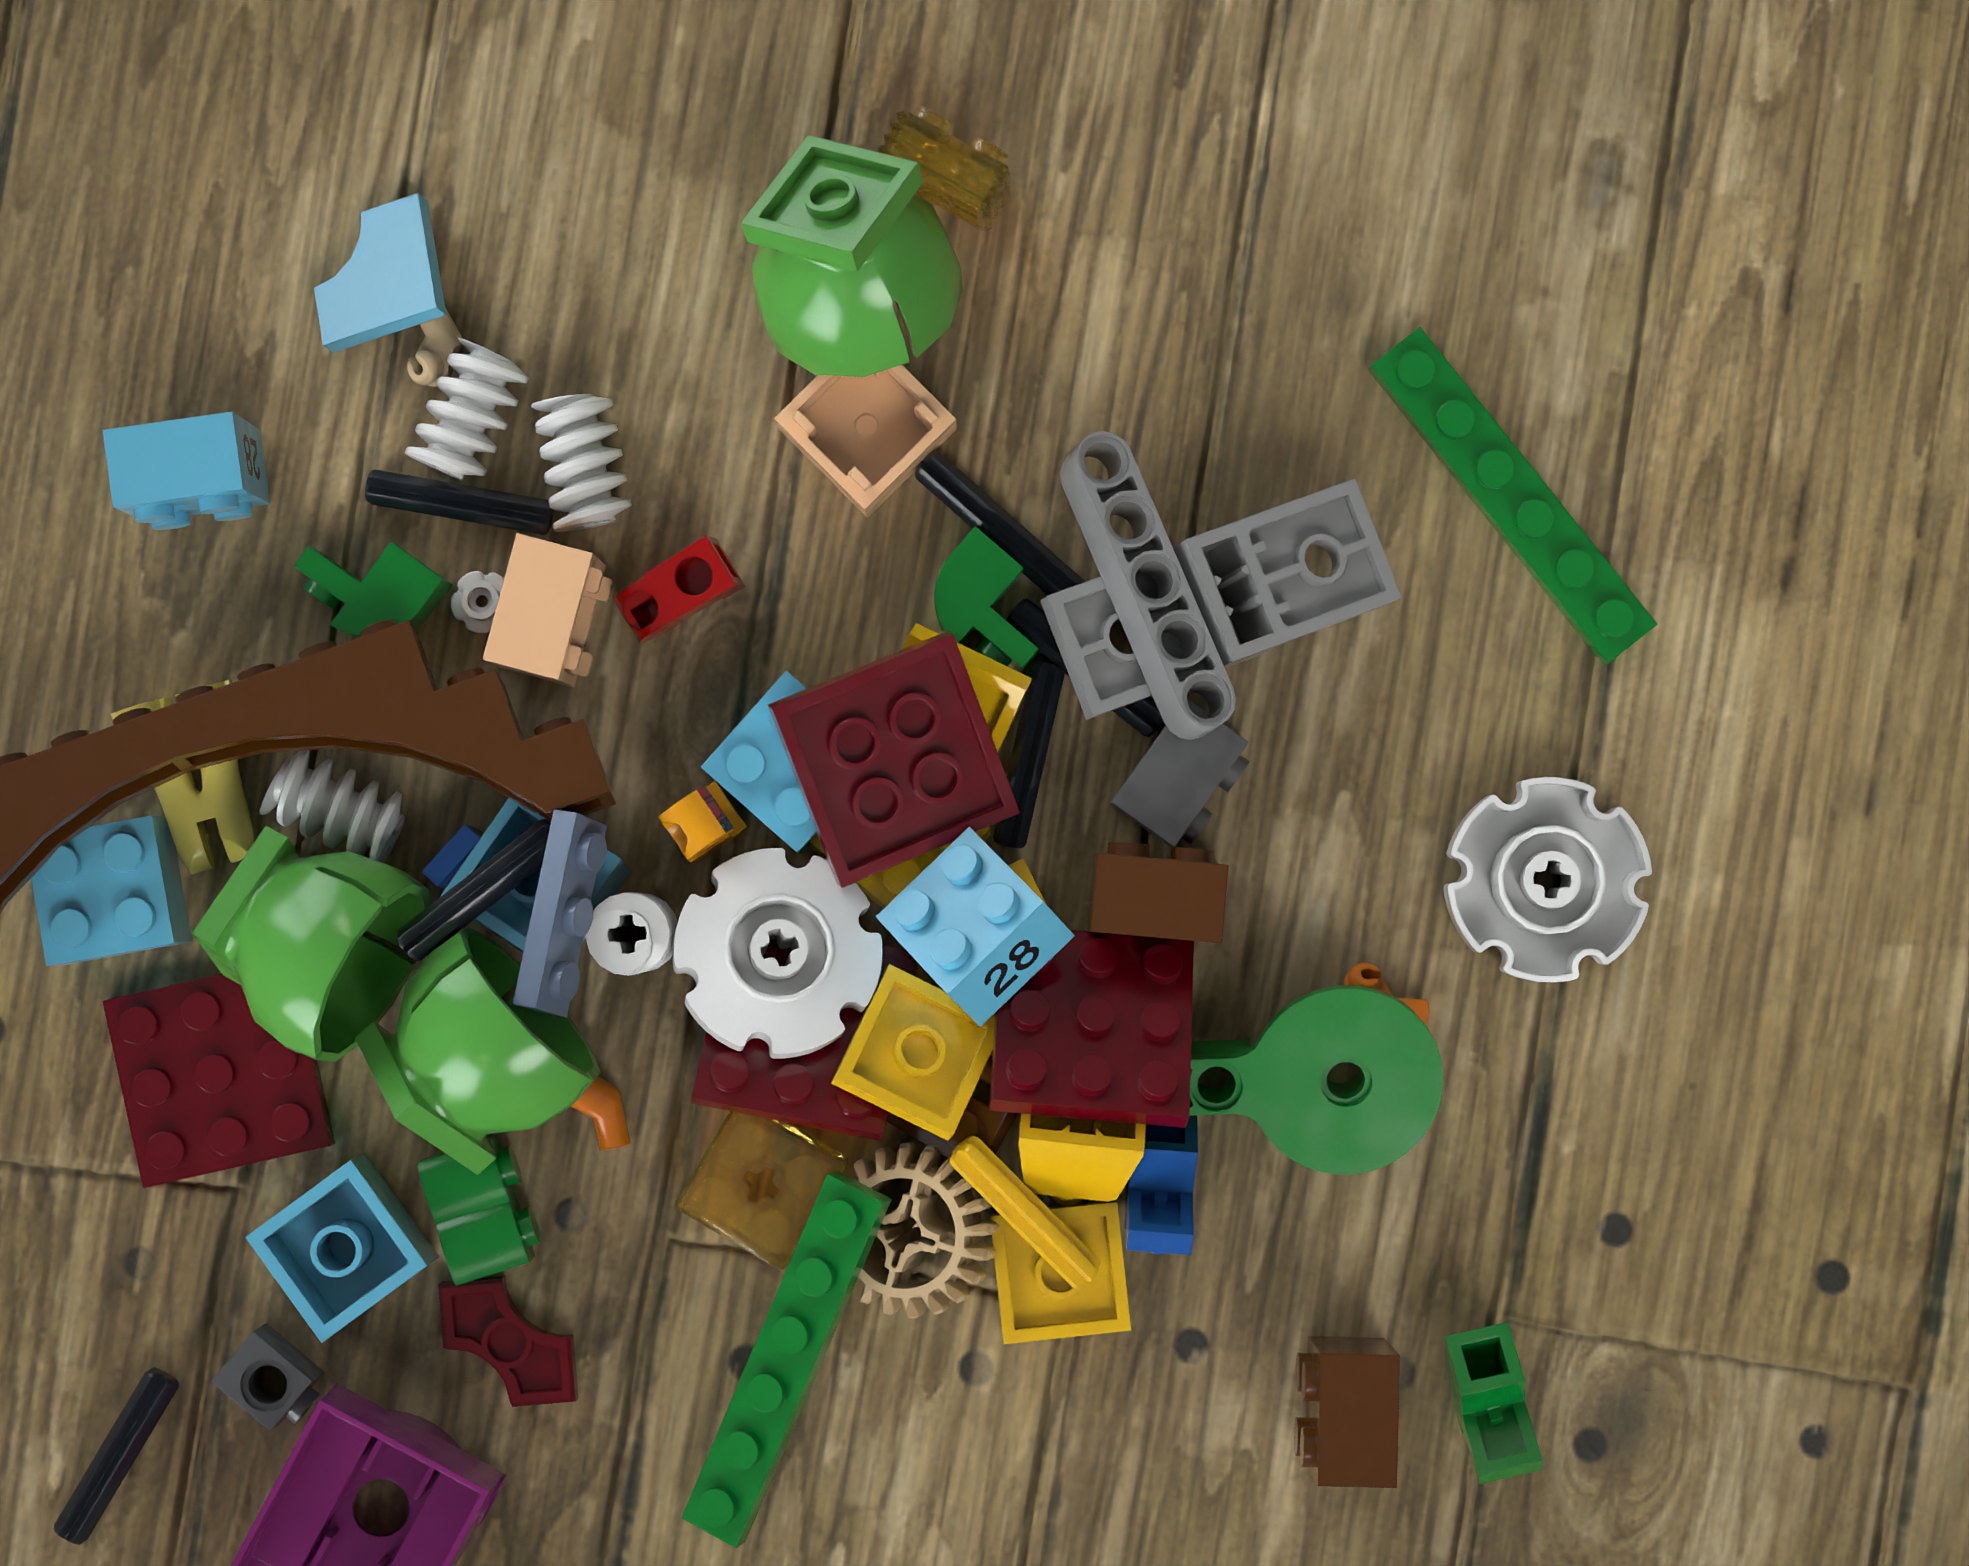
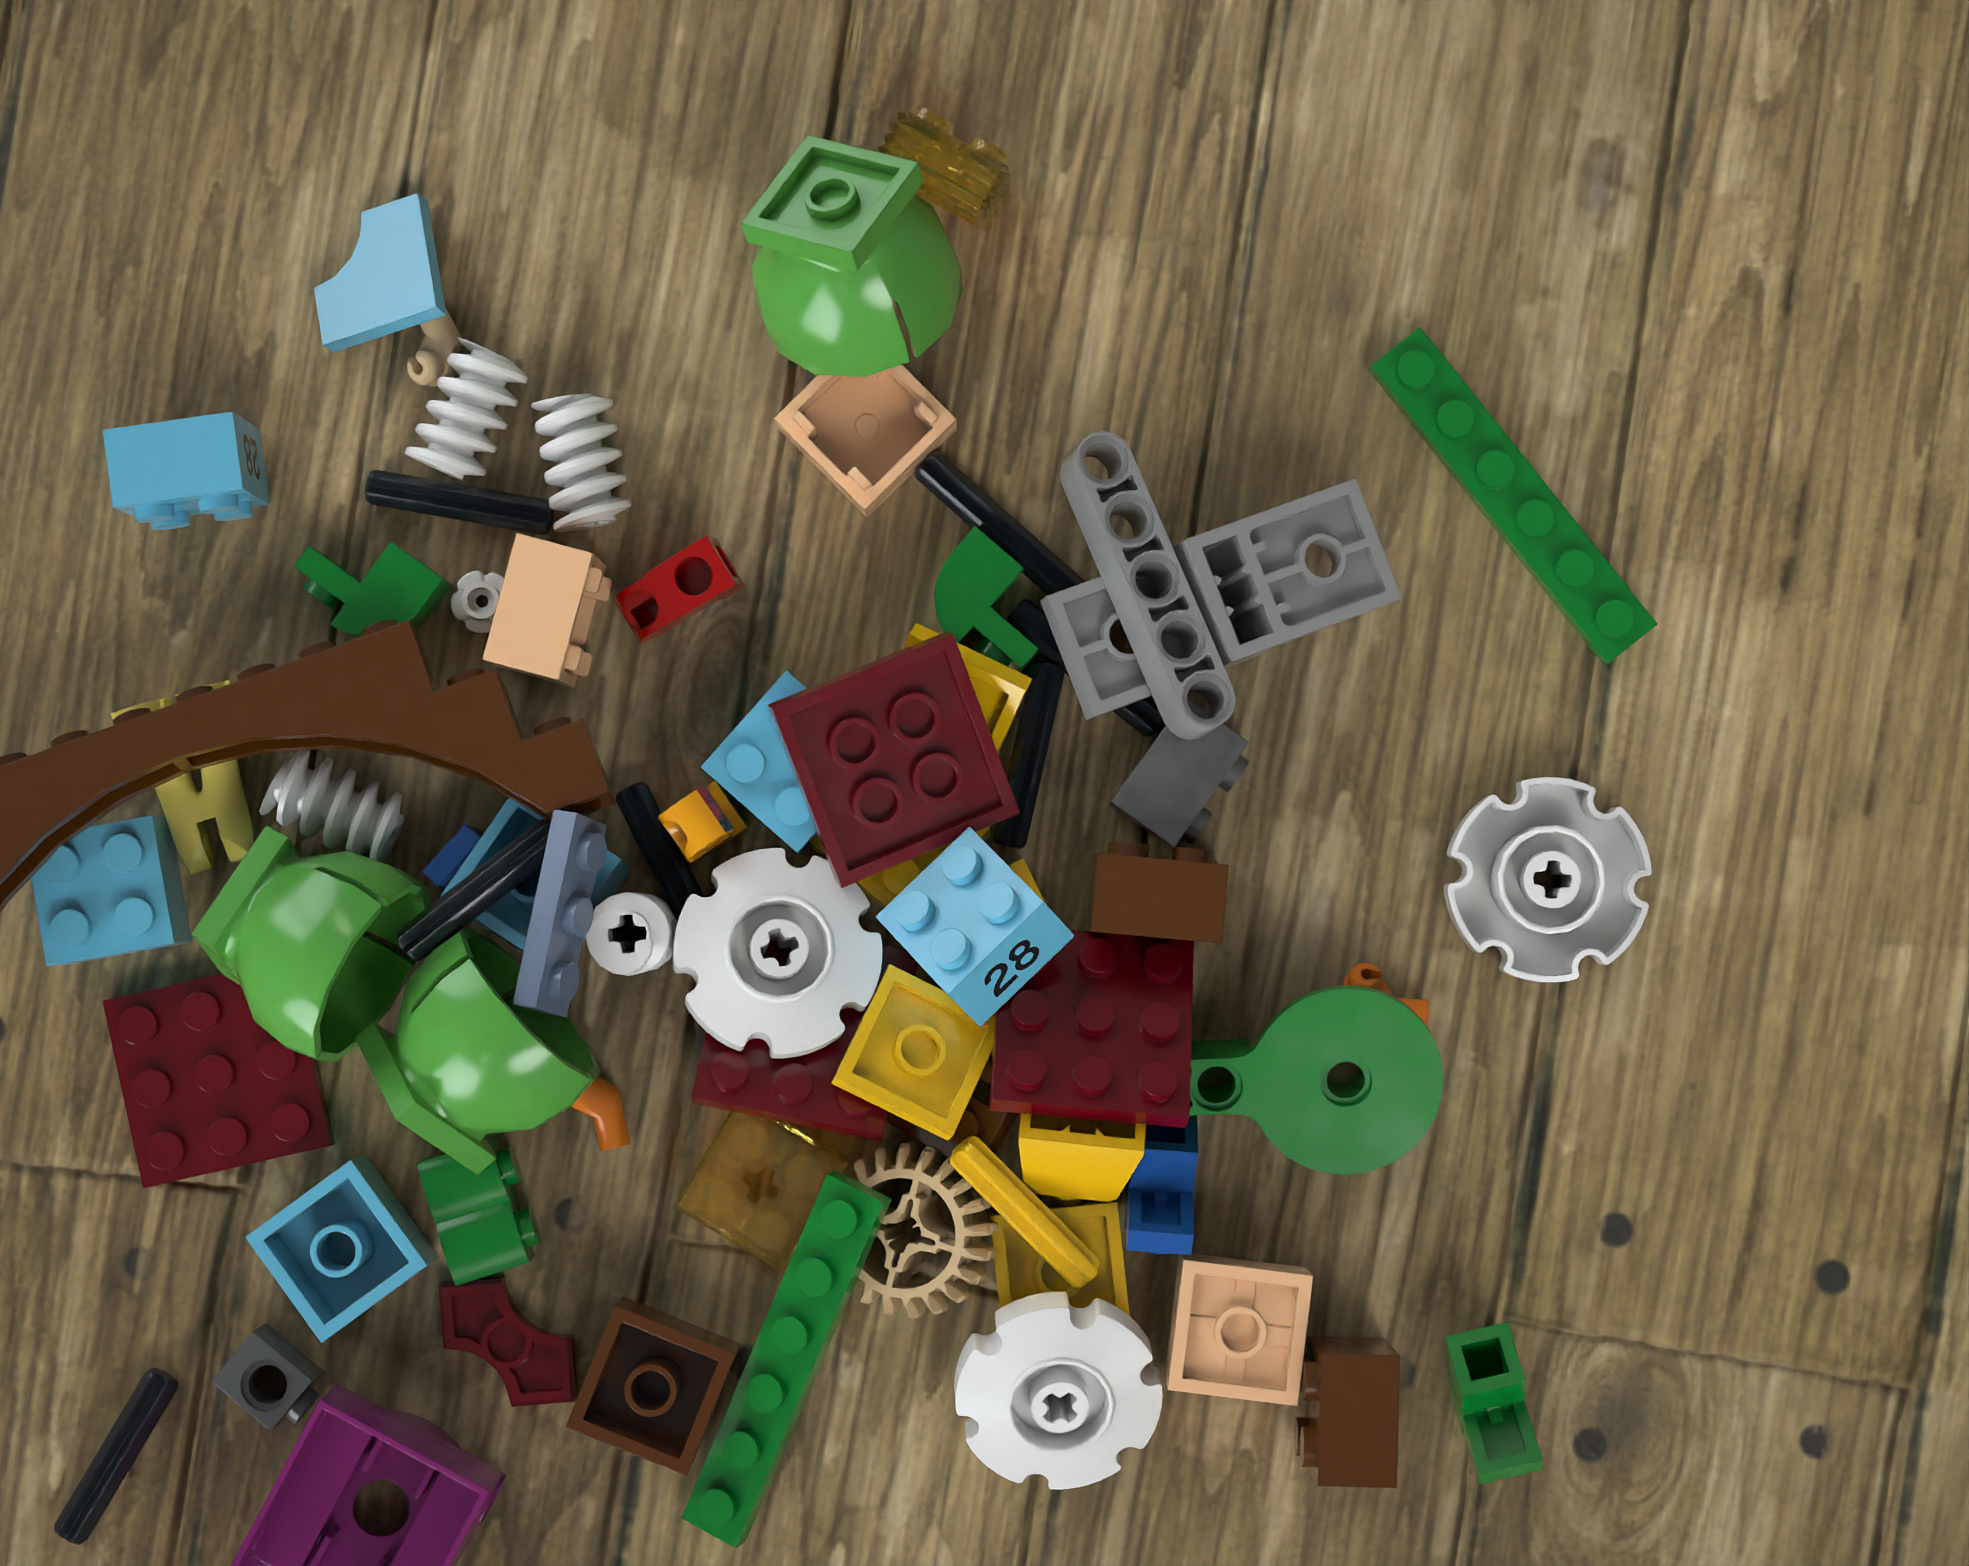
none -> reddish brown brick [566,1296,741,1476]
none -> black axle [616,782,705,922]
none -> white piece [954,1292,1163,1490]
none -> light nougat container [1164,1253,1313,1406]

